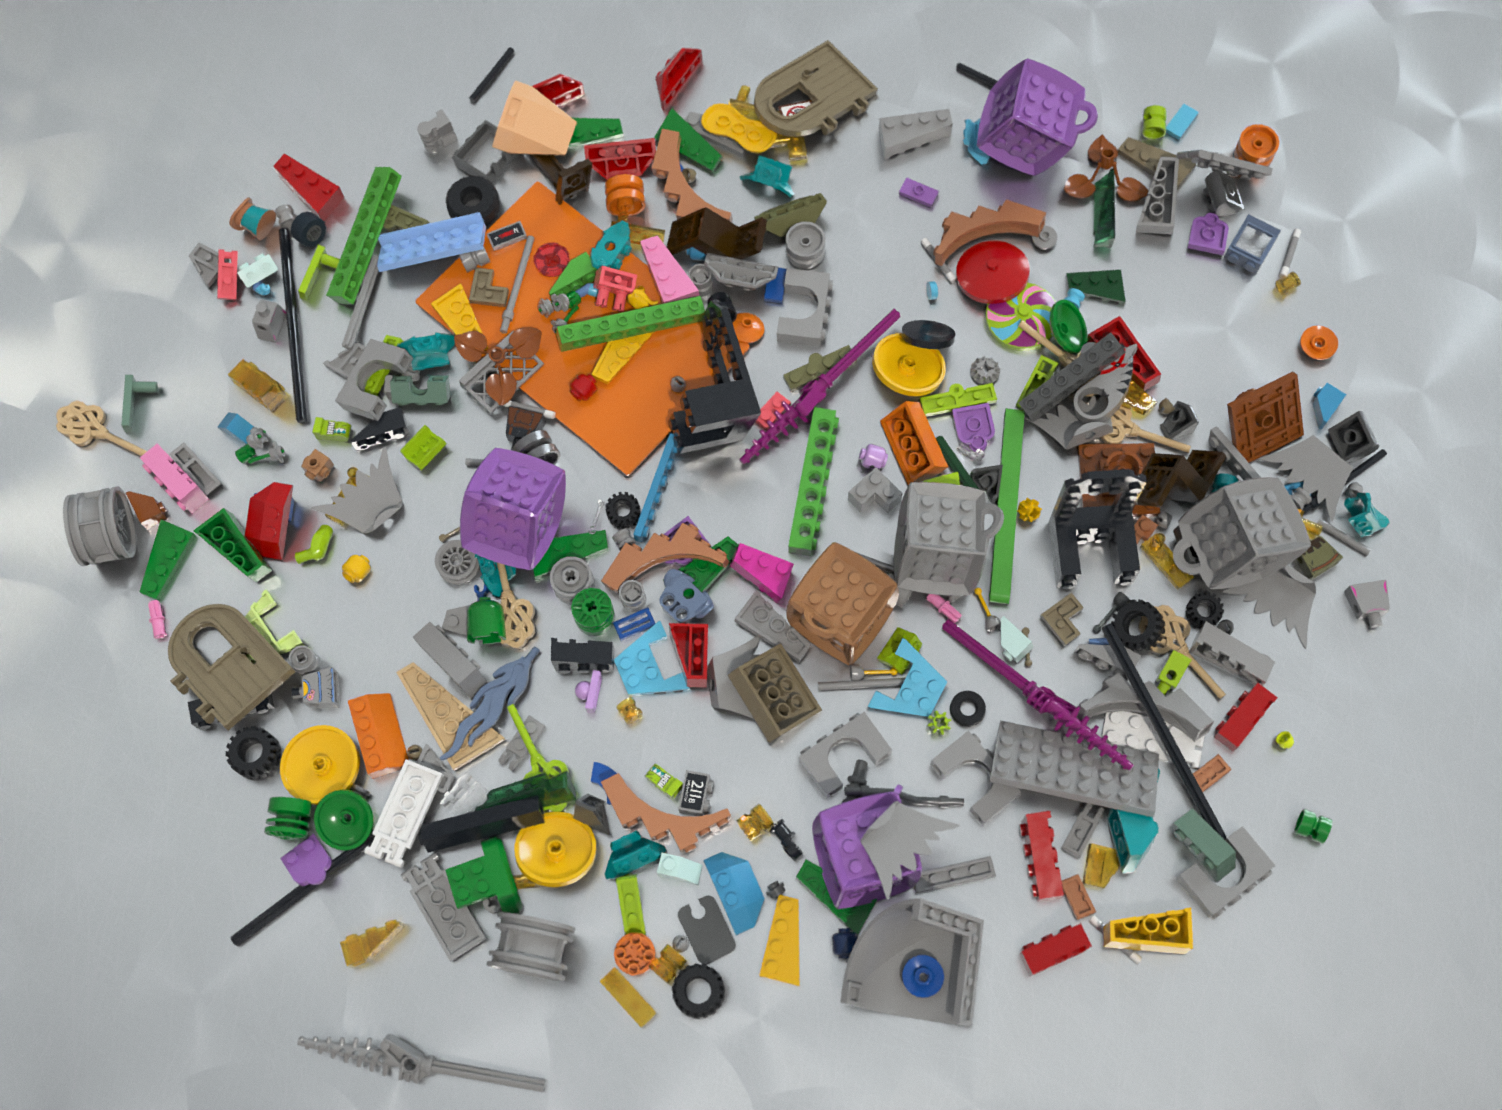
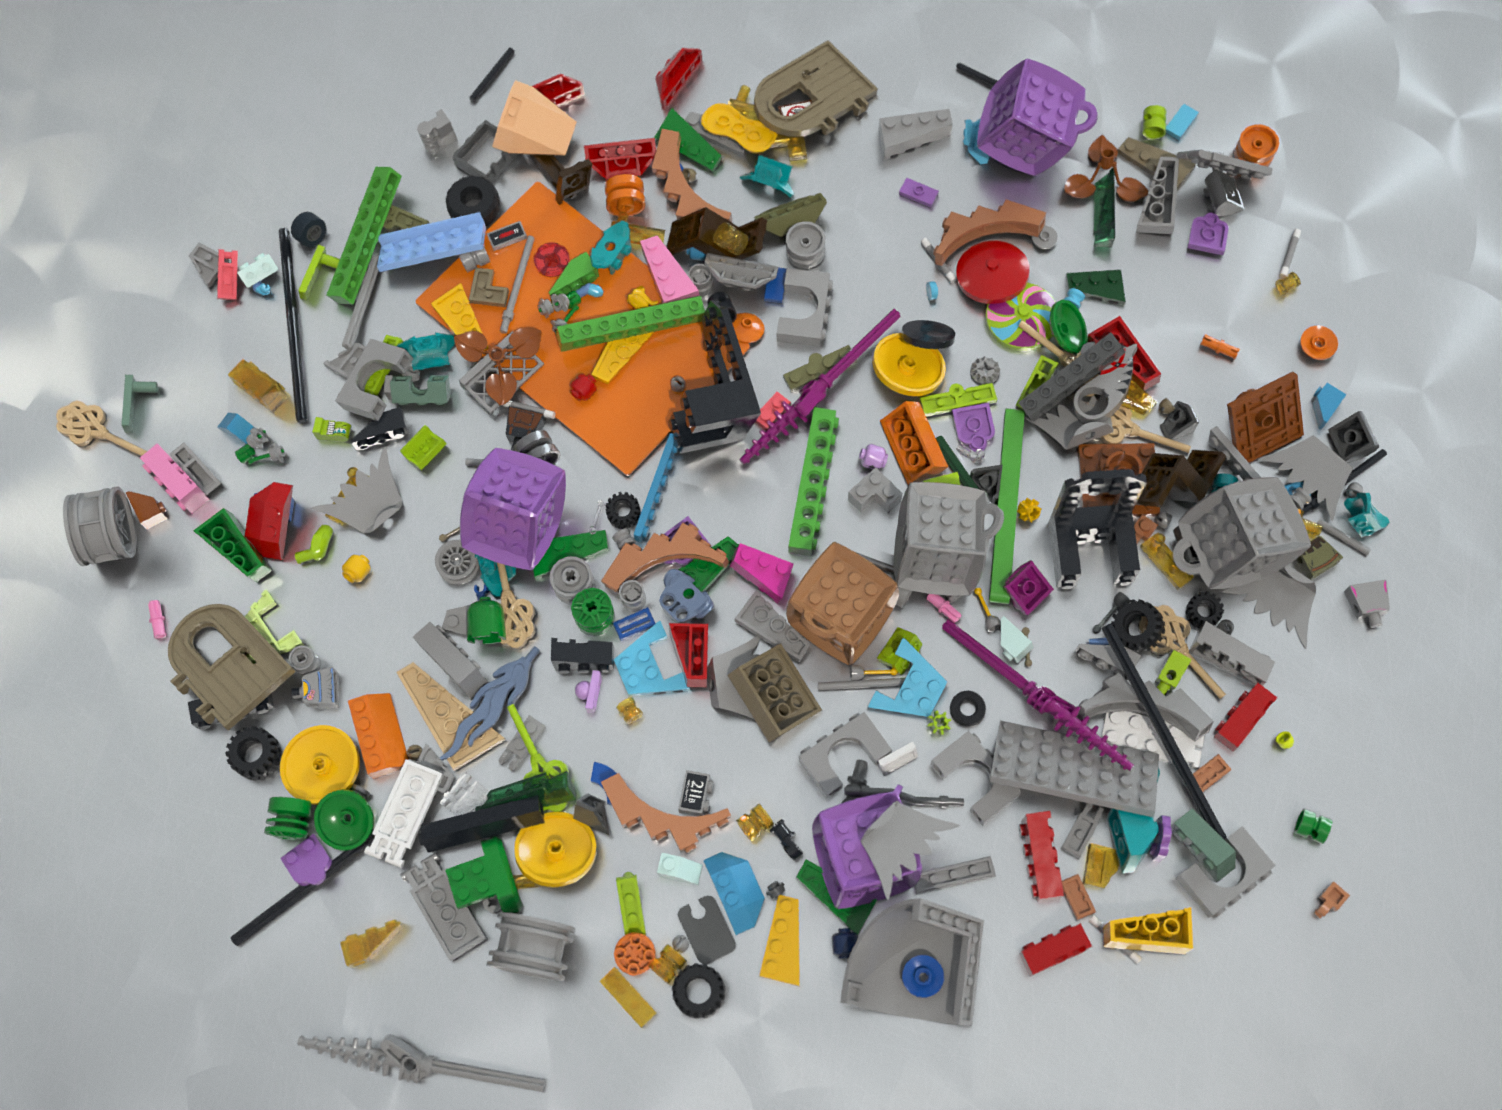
green wing [139,519,196,601] -> none
nougat hat [229,197,276,240] -> none
light grey torso [252,300,286,343] -> none
red wedge [273,153,345,222] -> none
light grey wheel [275,204,296,229] -> none
medium nougat brick [301,449,334,483] -> none
green wing [568,118,624,148] -> none
coral brick [593,266,637,312] -> none
teal piece [604,830,666,880] -> none
lime leg [645,764,683,801] -> none
dark tan plate [1040,592,1084,647] -> none
sand blue window [1224,214,1281,274] -> none
none -> clear yellow wheel [713,223,748,255]
none -> white tile [878,742,918,775]
none -> magenta slope [1004,560,1054,615]
none -> medium lavender plate [1149,815,1172,862]
none -> orange pin [1200,334,1240,360]
none -> nougat plate [1314,881,1350,919]

